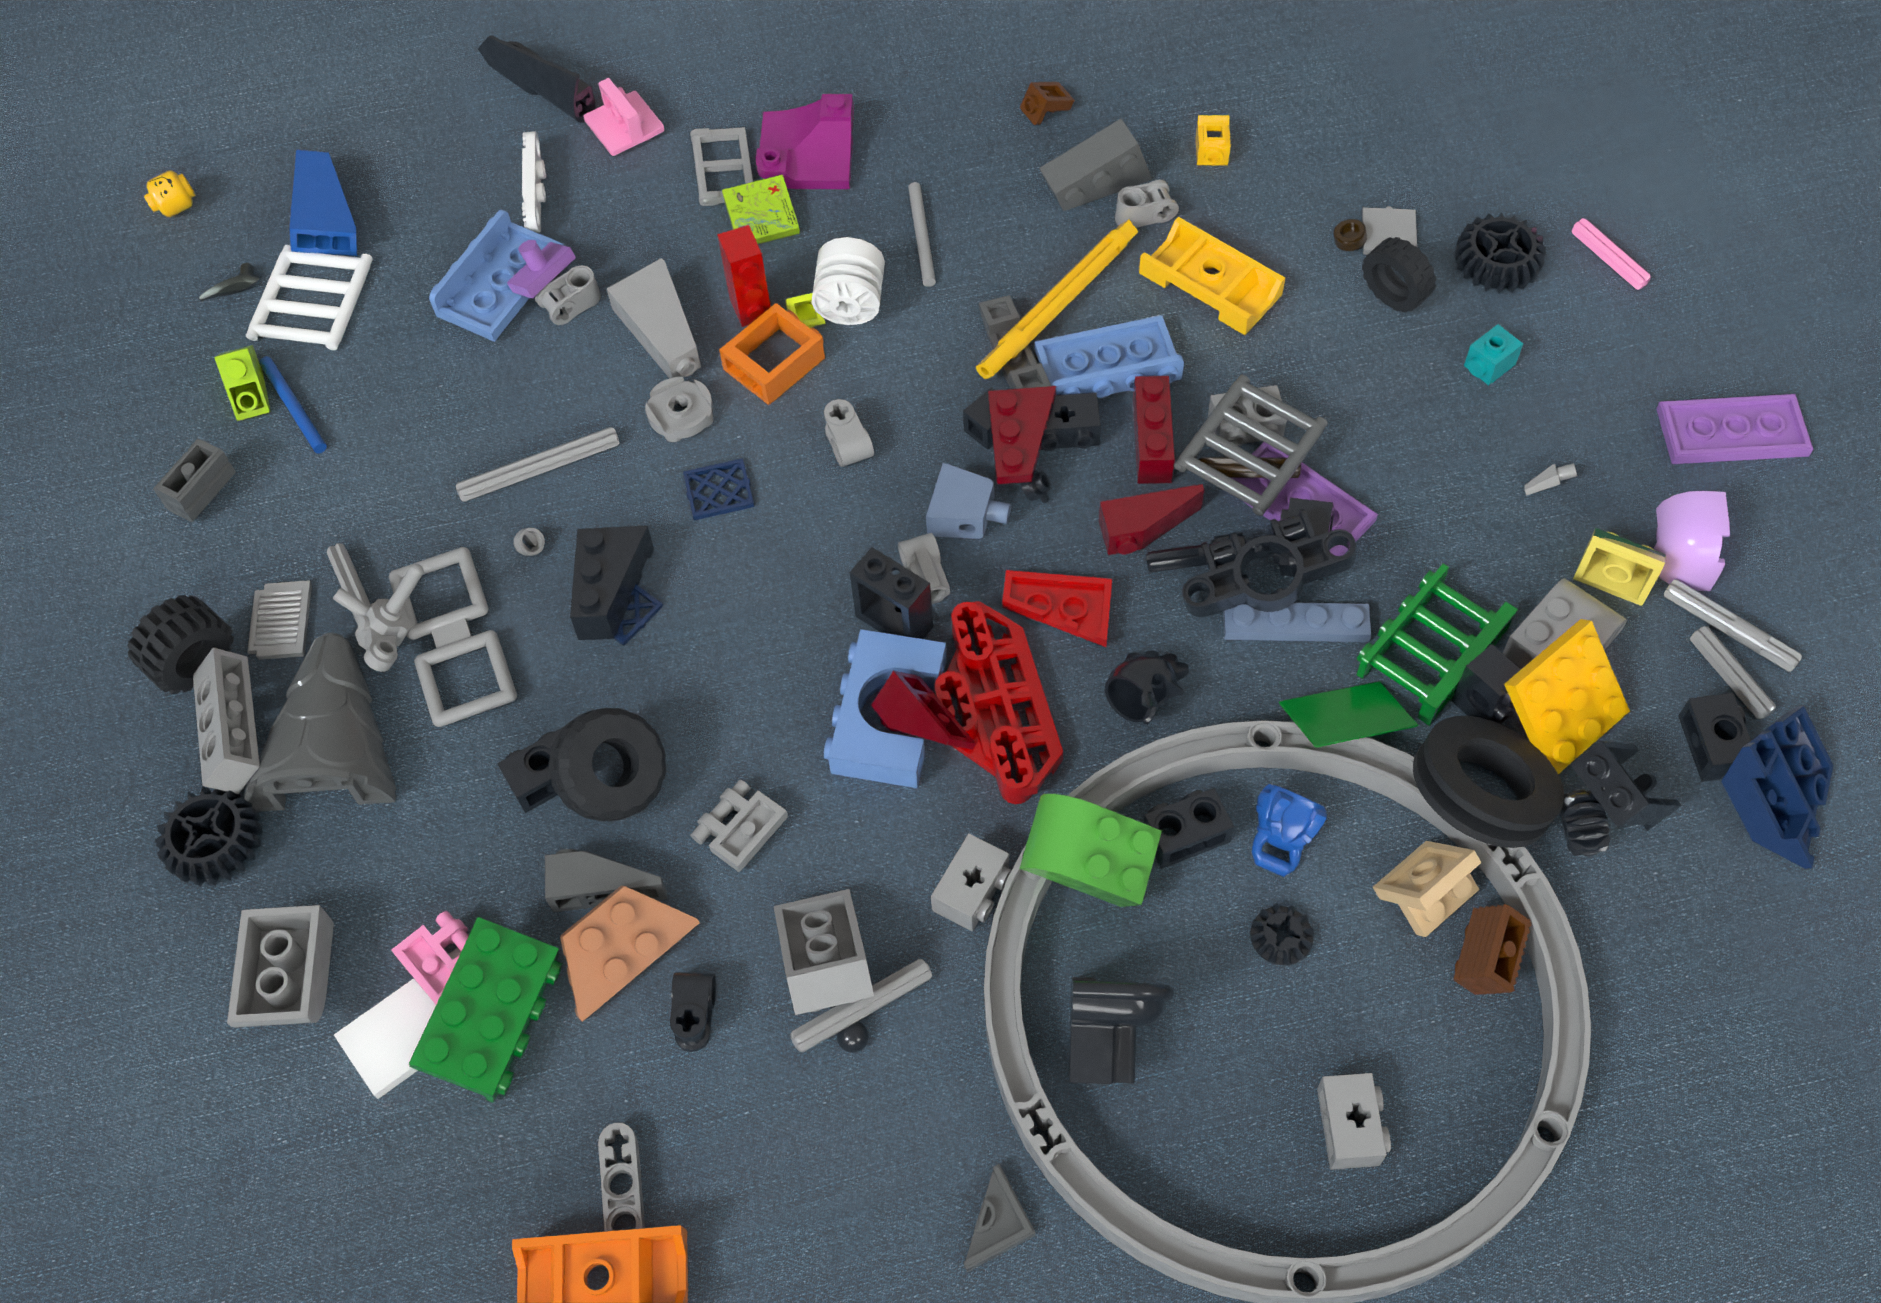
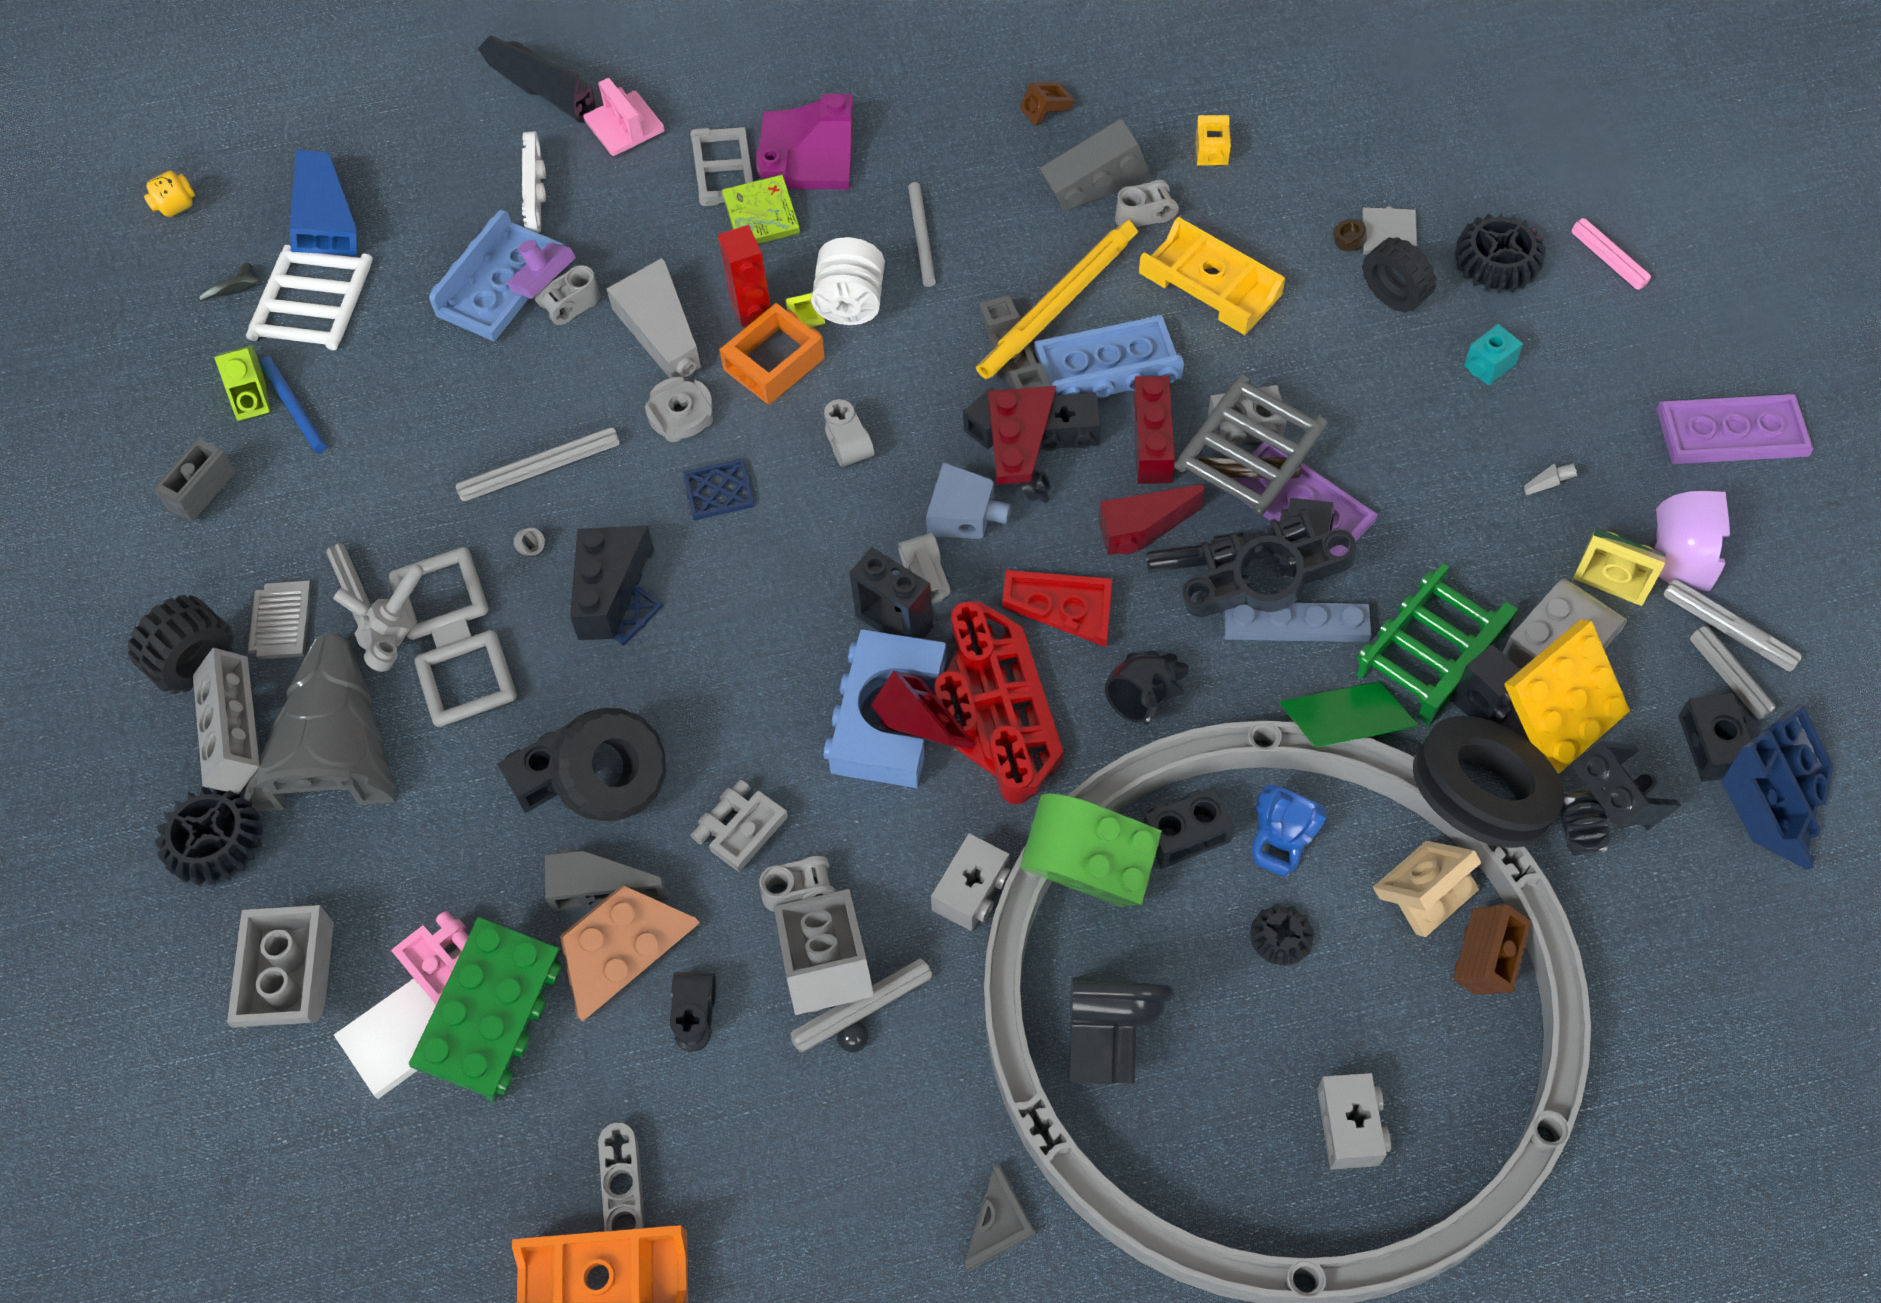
none -> light grey piece [759,856,836,912]

